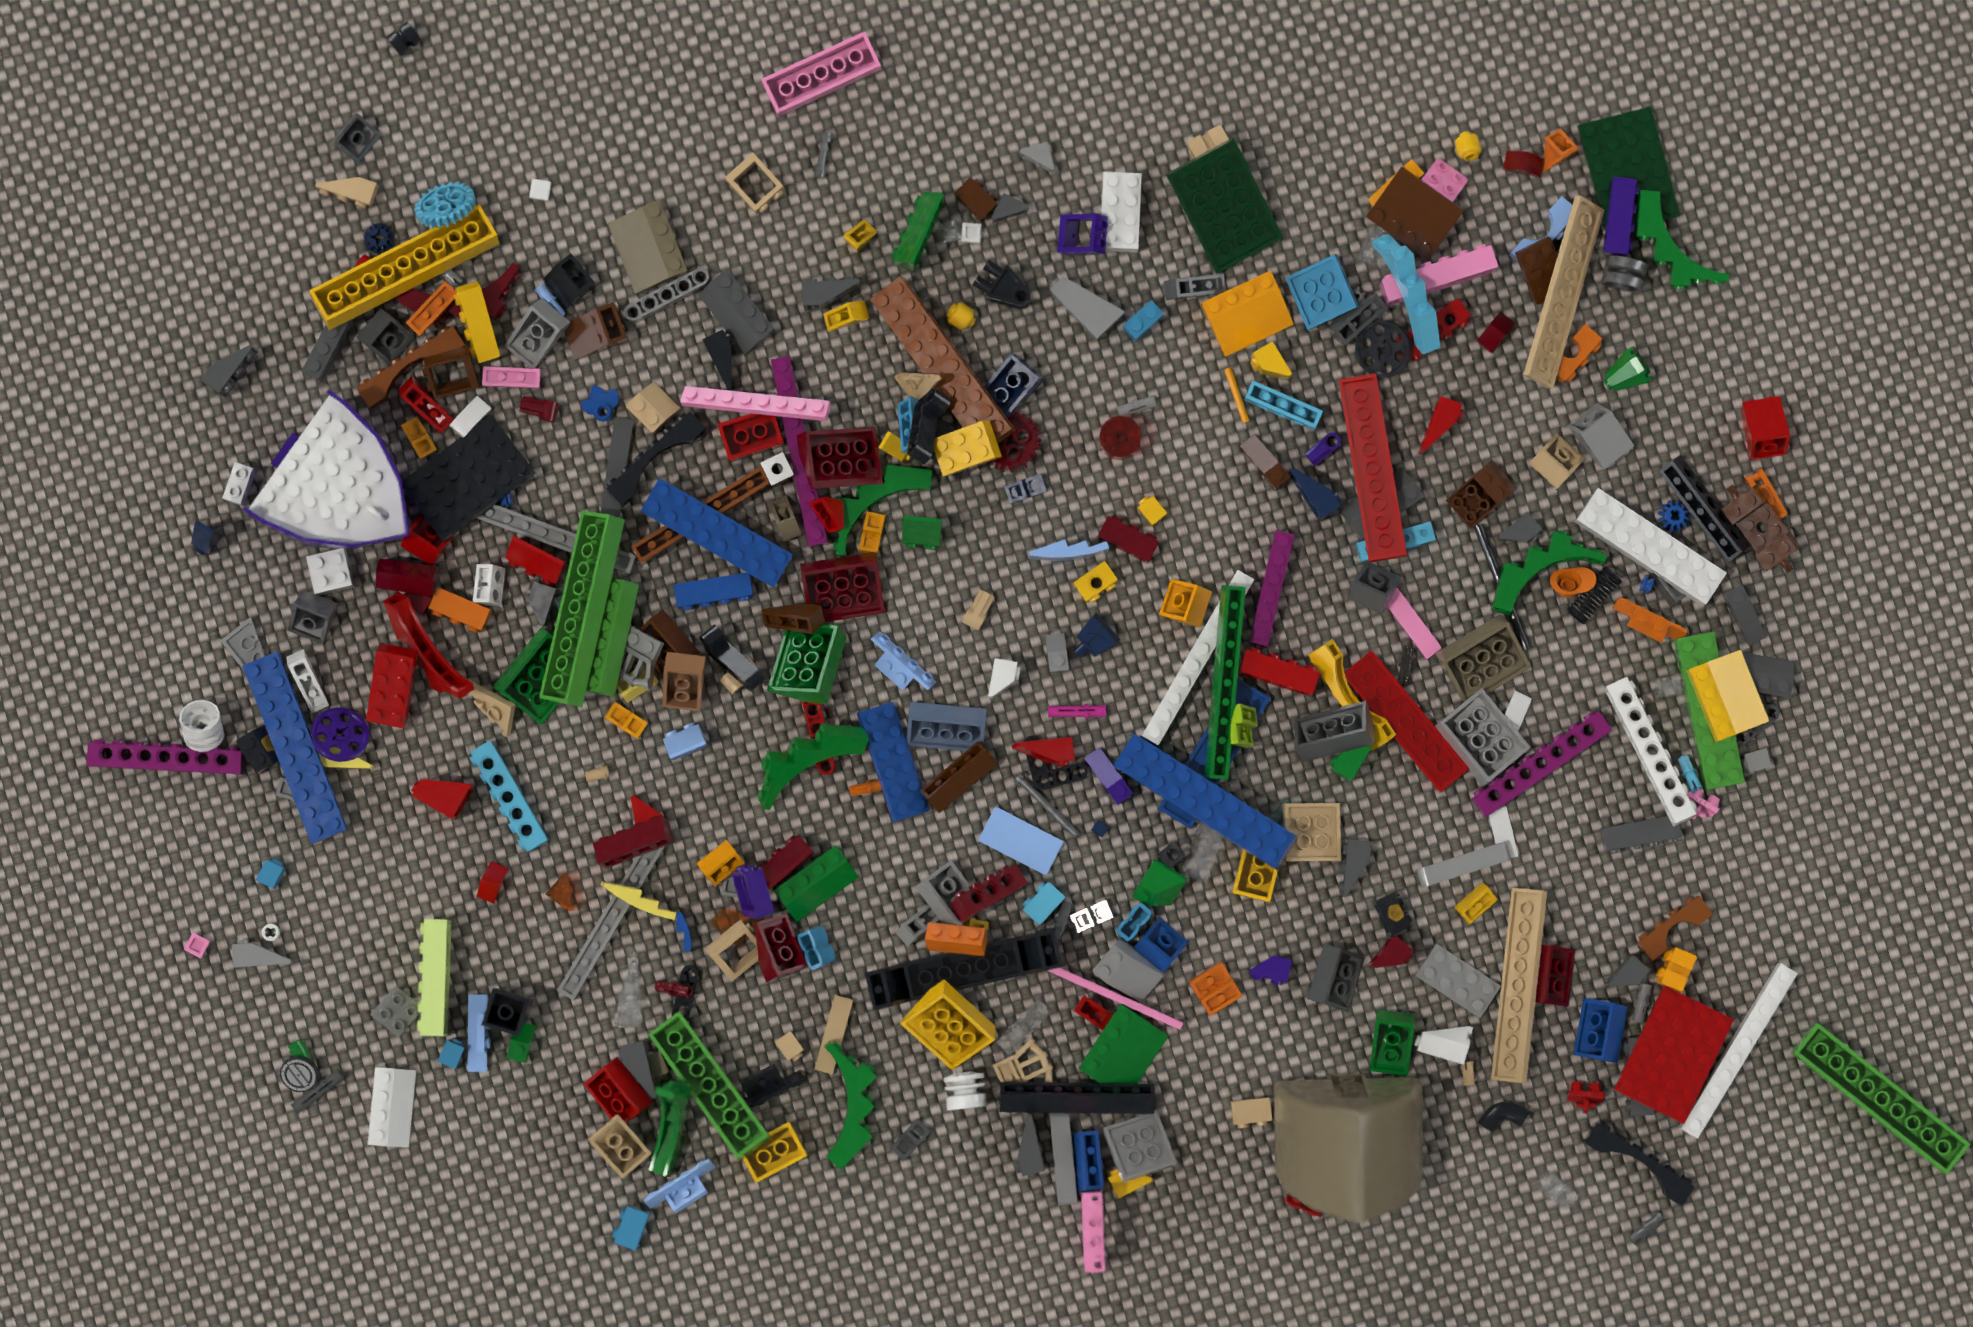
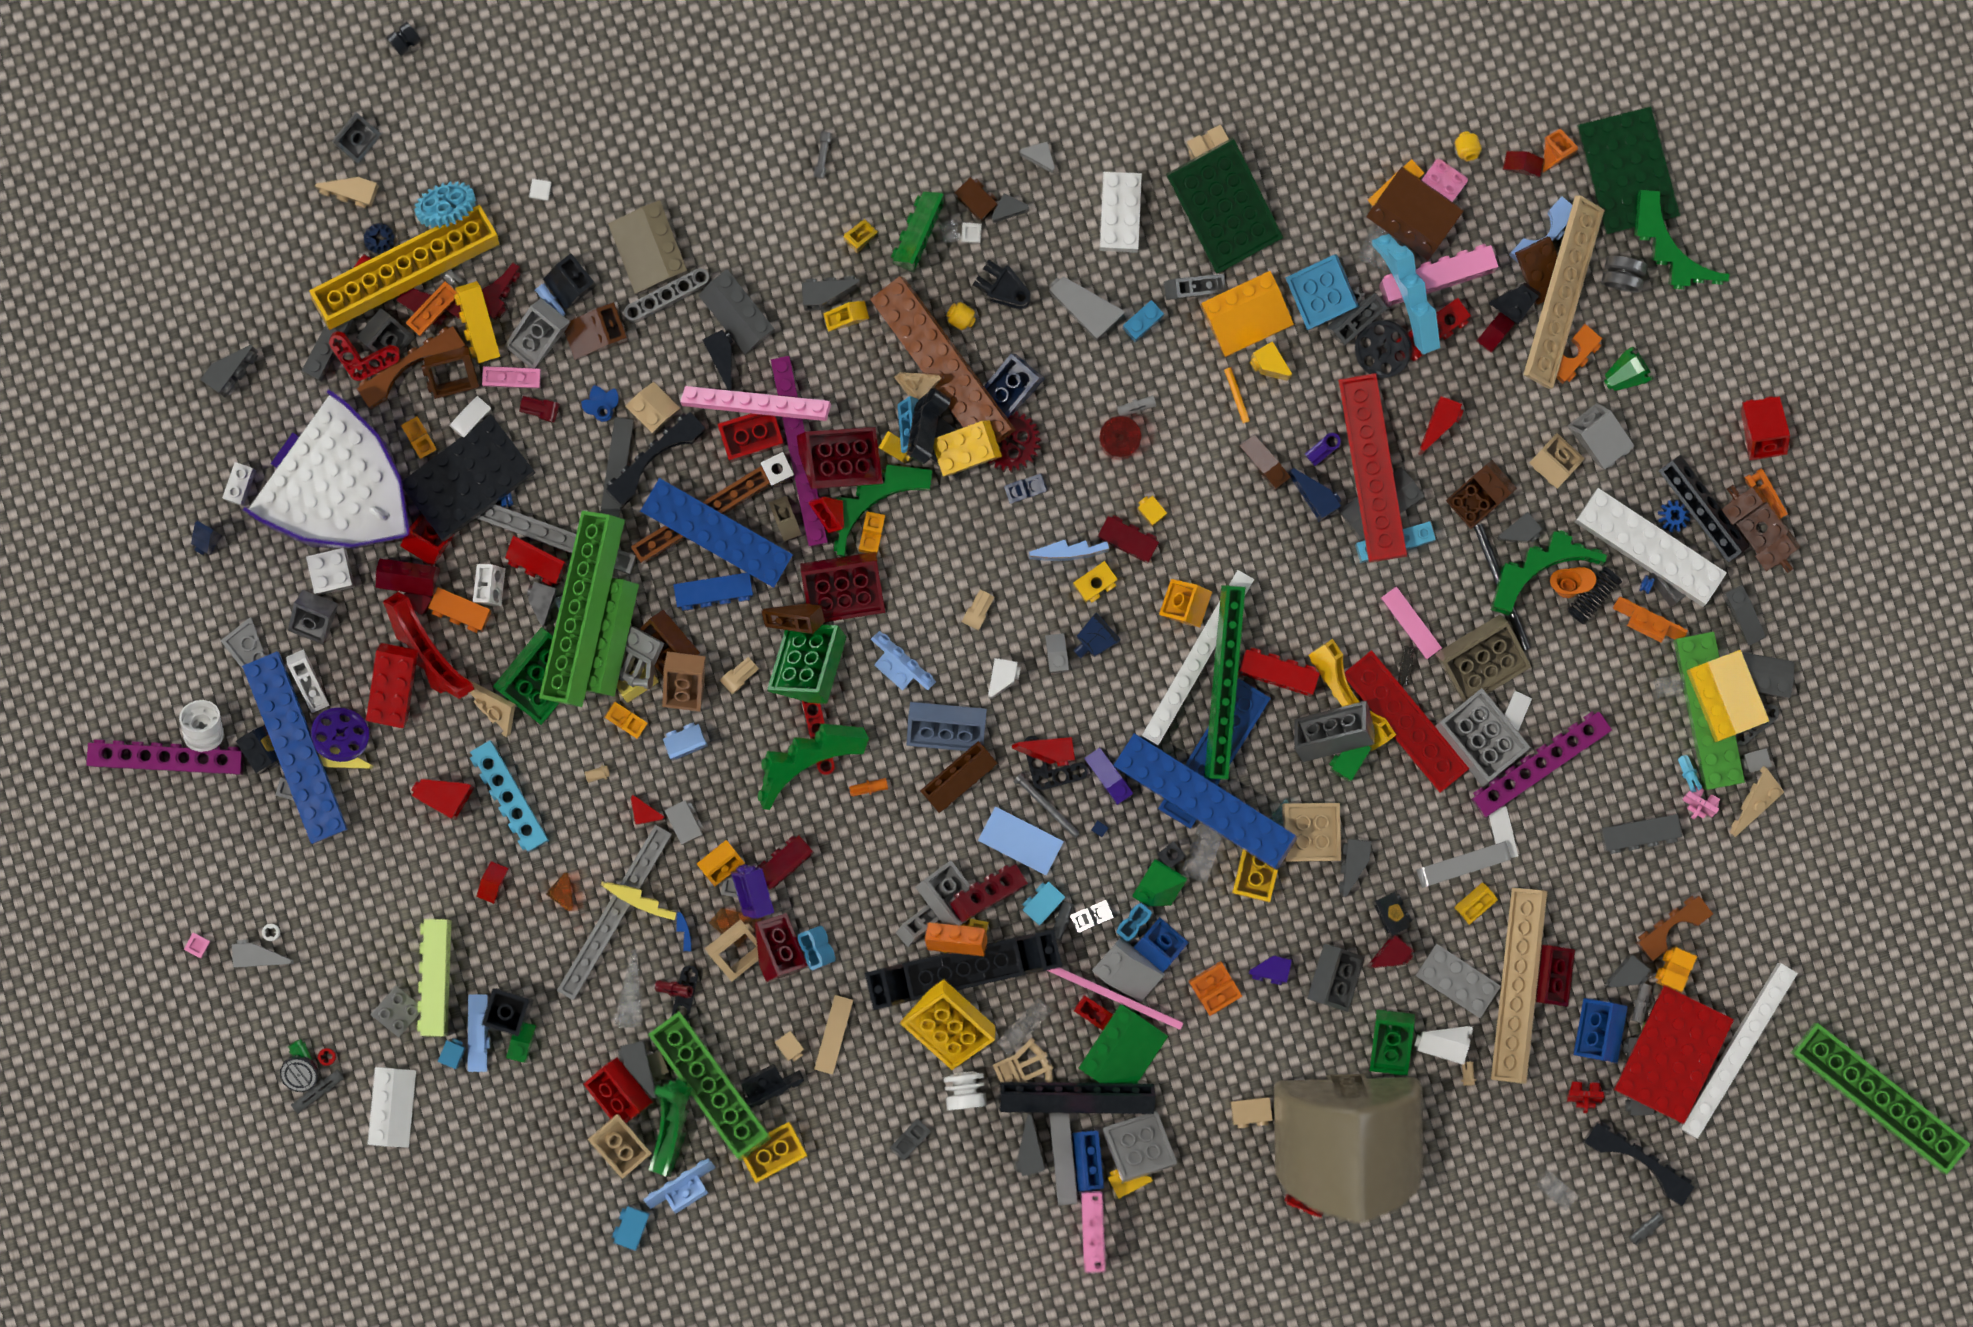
dark azure brick [256,858,286,889] -> none
red slope [398,376,454,433] -> none
dark red brick [593,816,674,868] -> none
black beam [699,625,766,692] -> none
tan window [725,153,784,214] -> none
bright pink brick [761,31,881,117] -> none
green slope [774,845,859,922] -> none
green arch [824,1041,877,1170] -> none
blue plate [857,702,930,823] -> none
green slope [902,516,942,550] -> none
dark pink pin [1048,704,1106,719] -> none
dark purple window [1057,213,1108,256] -> none
lime slope [1231,704,1258,748] -> none
medium azure brick [1244,381,1323,431] -> none
magenta brick [1248,530,1294,648] -> none
dark grey slope [1348,561,1402,614] -> none
black cylinder [1477,1102,1530,1133] -> none
dark purple brick [1603,176,1639,257] -> none
white brick [1605,677,1697,827] -> none
none -> red bush [318,1048,336,1066]
none -> red beam [329,331,400,381]
none -> light grey brick [664,800,705,845]
none -> black wing [1488,283,1541,324]
none -> tan wing [1730,766,1784,837]

